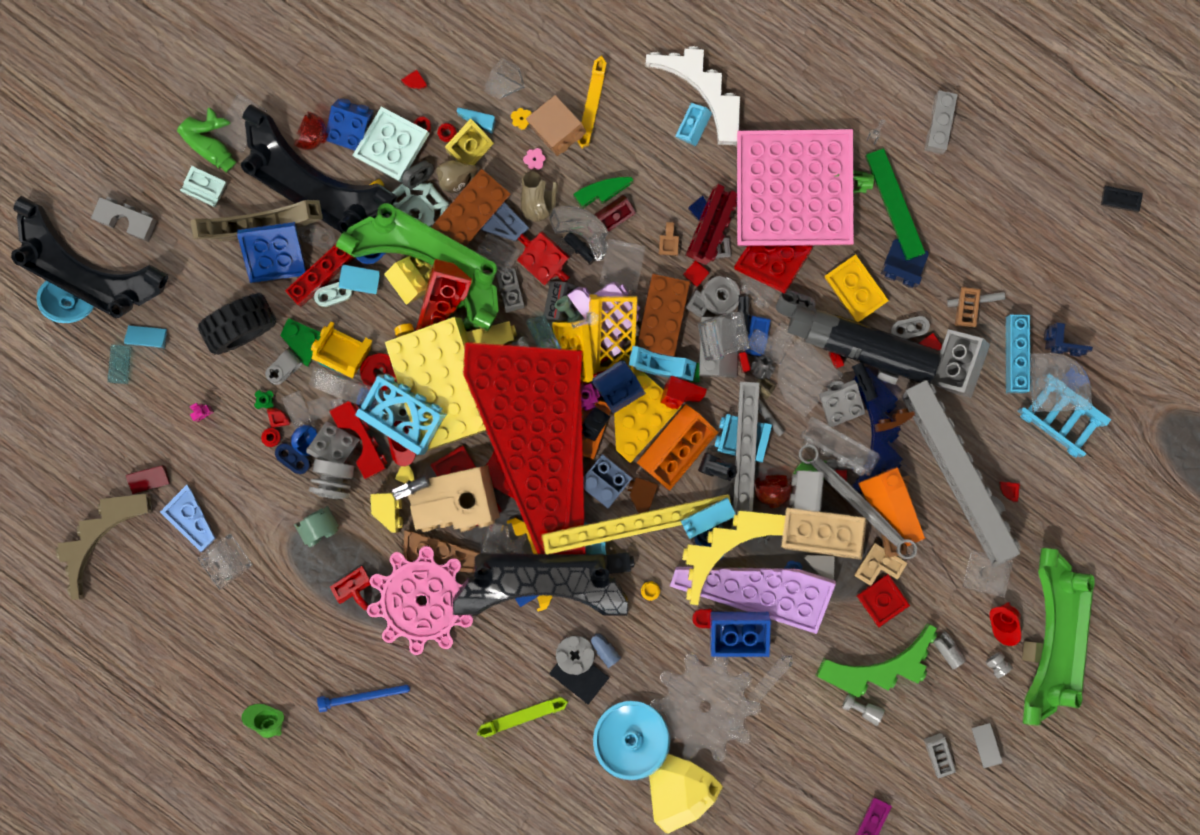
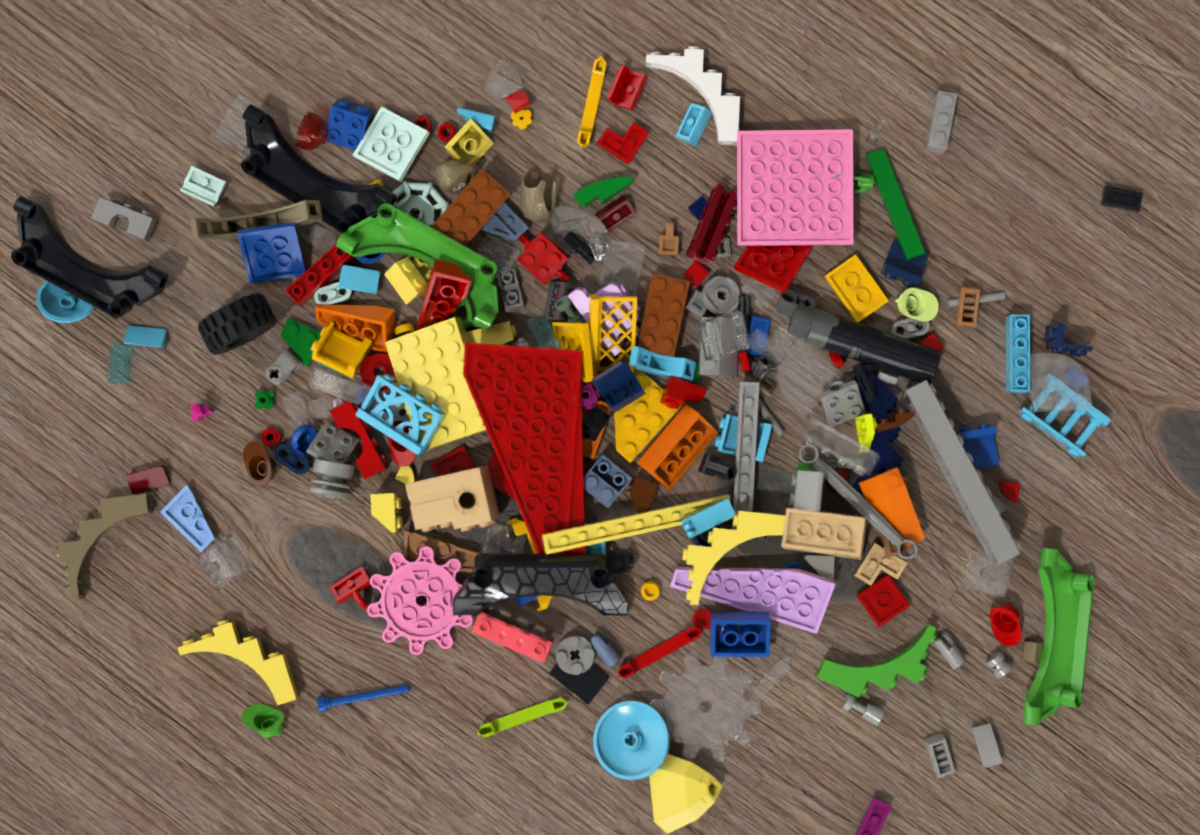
bright green piece [177,108,237,173] -> none
red tile [267,408,291,428] -> none
sand green brick [294,506,339,547] -> none
axle [391,475,431,500] -> none
red tile [401,70,428,89] -> none
dark grey plate [402,160,434,189] -> none
bright pink plant [523,148,545,169] -> none
medium nougat brick [526,95,587,156] -> none
clear hand [572,312,598,328] -> none
clear red cylinder [754,475,793,508] -> none
light grey slope [930,329,990,398] -> none
none -> light yellow arch [178,619,299,705]
none -> reddish brown piece [243,441,276,487]
none -> orange wedge [315,304,396,353]
none -> coral fence [472,612,553,663]
none -> red tile [505,88,531,114]
none -> red plate [597,122,649,165]
none -> red bracket [607,65,648,111]
none -> red piece [618,626,702,678]
none -> neon yellow wing [855,414,876,454]
none -> yellowish green piece [895,288,939,322]
none -> blue bracket [956,424,999,469]

